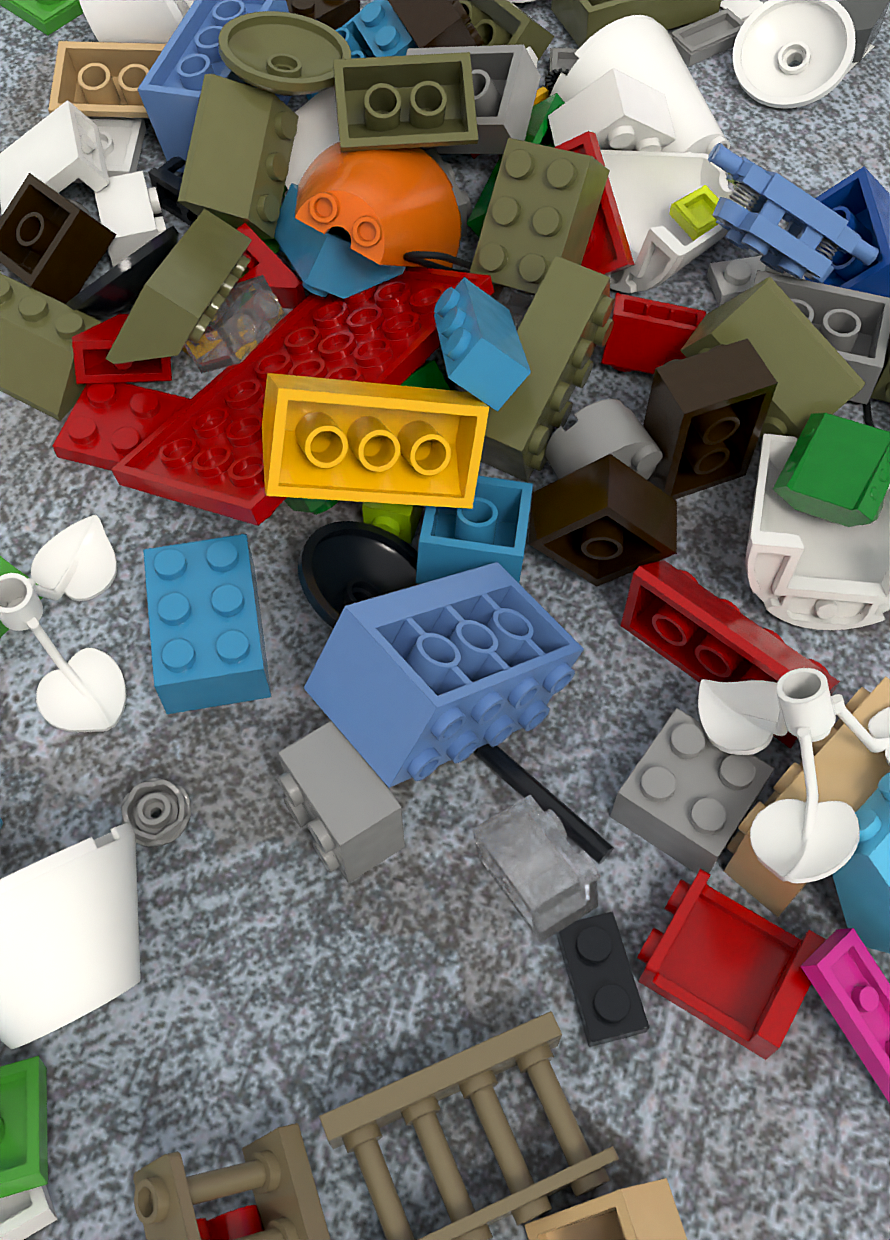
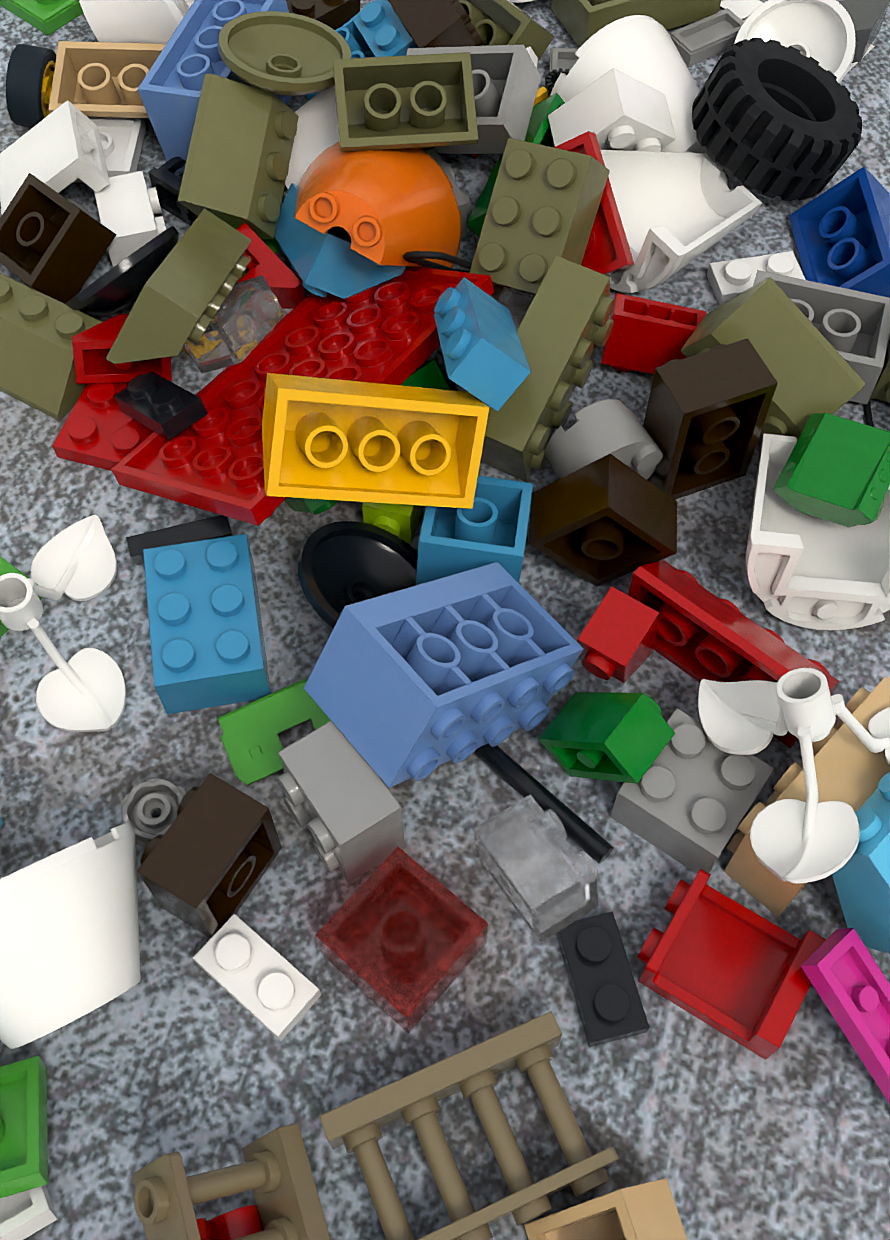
neon yellow tile [669,185,719,241] -> none
medium blue piece [708,143,879,283] -> none
none -> black wheel [6,44,57,128]
none -> black plate [114,371,208,440]
none -> black plate [126,515,233,565]
none -> dark brown brick [137,773,282,939]
none -> white plate [193,914,321,1041]
none -> bright green piece [217,678,331,786]
none -> clear red brick [315,847,488,1034]
none -> green brick [538,692,675,784]
none -> red slope [577,586,659,683]
none -> black tyre [692,38,862,201]

